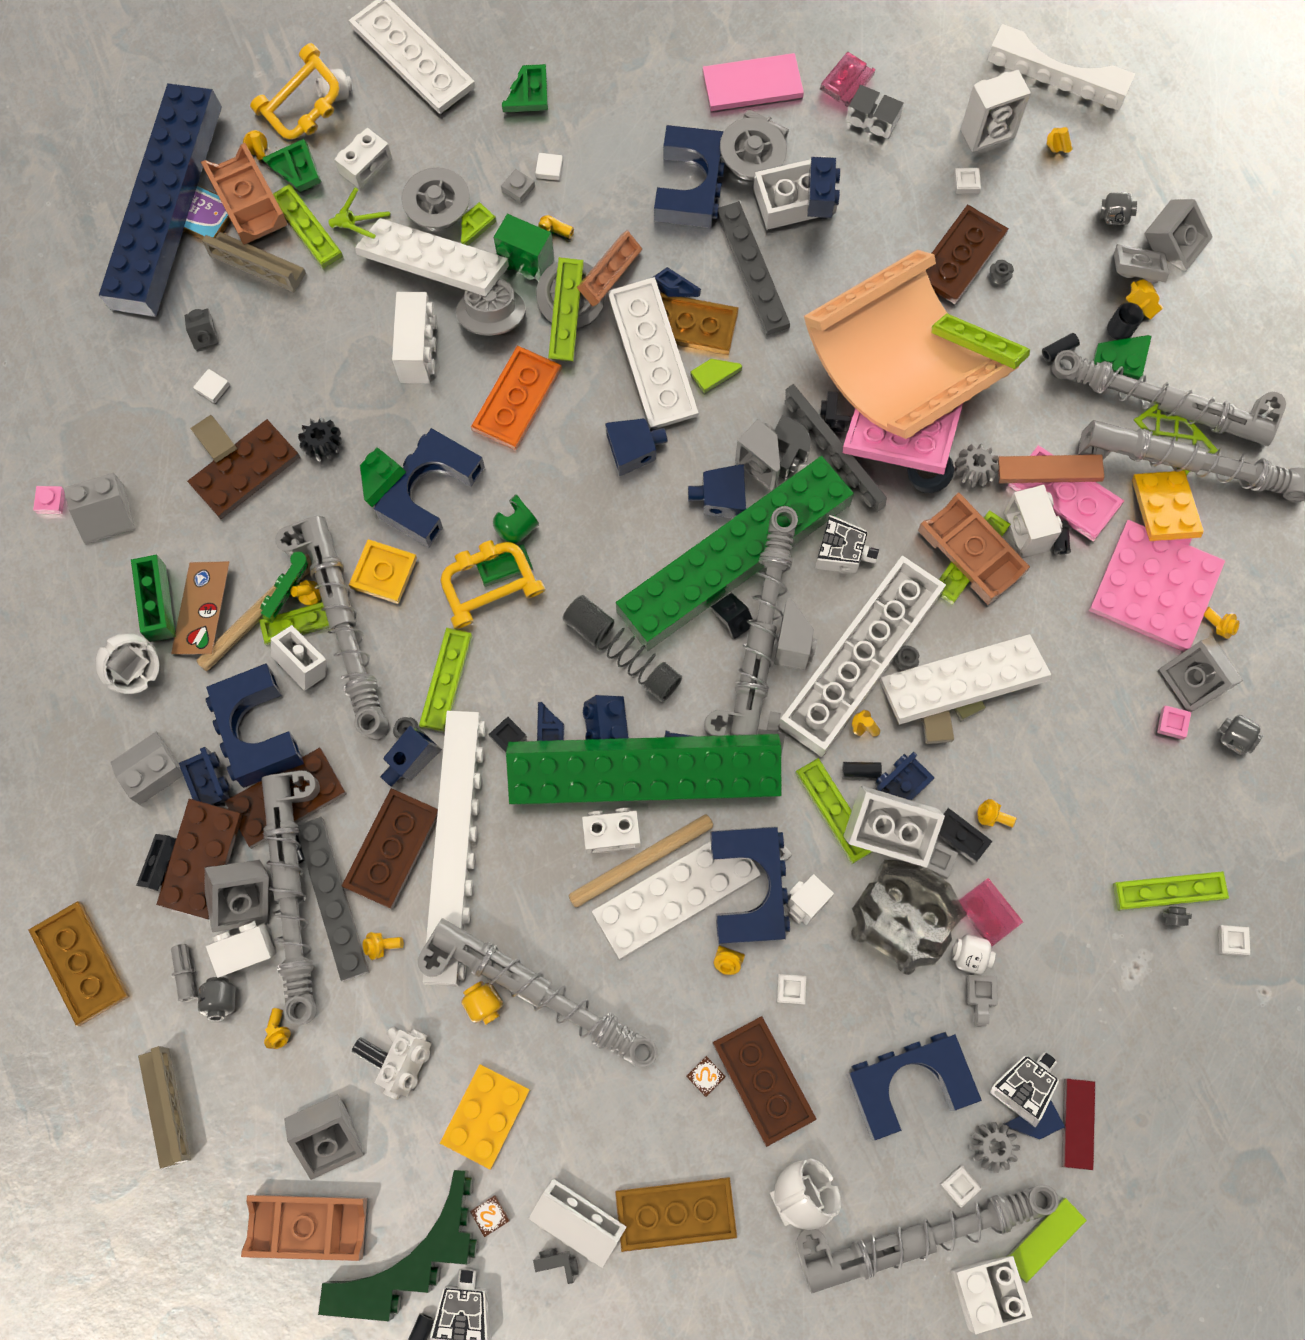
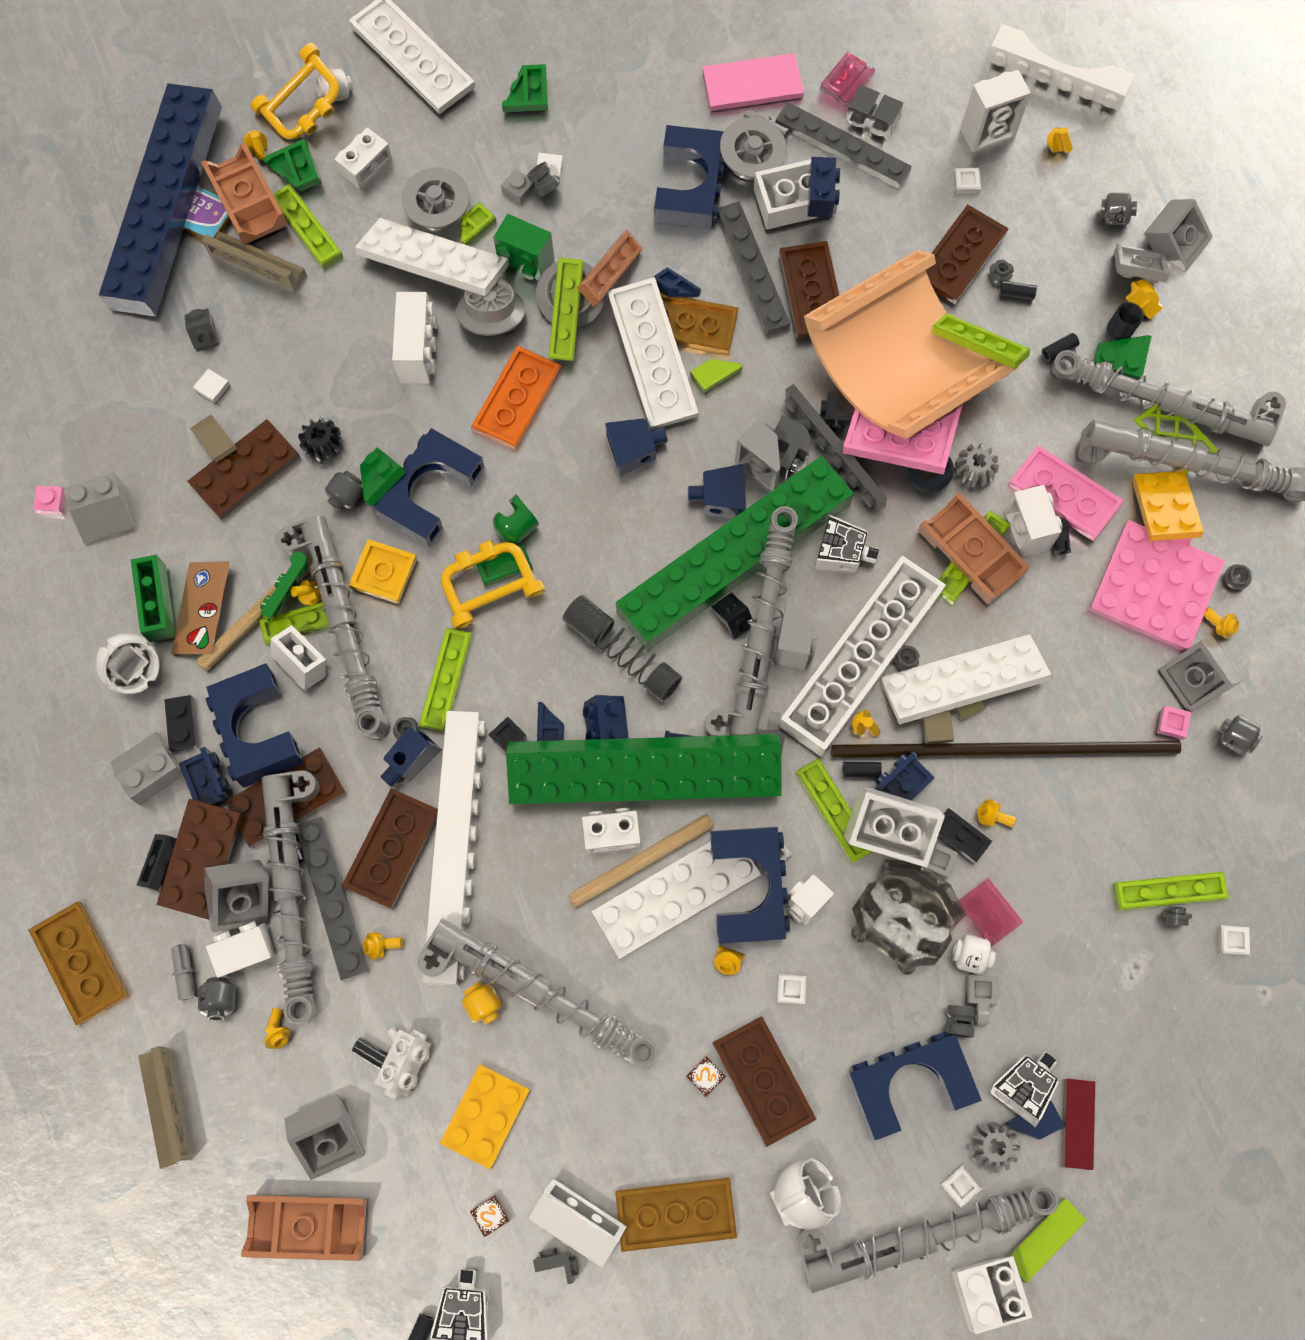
dark green arch [318,1170,477,1321] -> none
lime plant [328,187,391,239] -> none
yellow arm [538,215,574,239] -> none
nougat tile [998,454,1104,483] -> none
none -> black plate [164,695,198,752]
none -> dark grey head [325,471,363,510]
none -> dark grey wheel [527,161,560,196]
none -> dark grey plate [775,102,912,189]
none -> reddish brown plate [779,241,839,339]
none -> dark brown piece [831,741,1181,758]
none -> dark grey wheel [946,1005,976,1038]
none -> black axle [999,280,1037,300]
none -> dark grey plate [1224,564,1252,590]

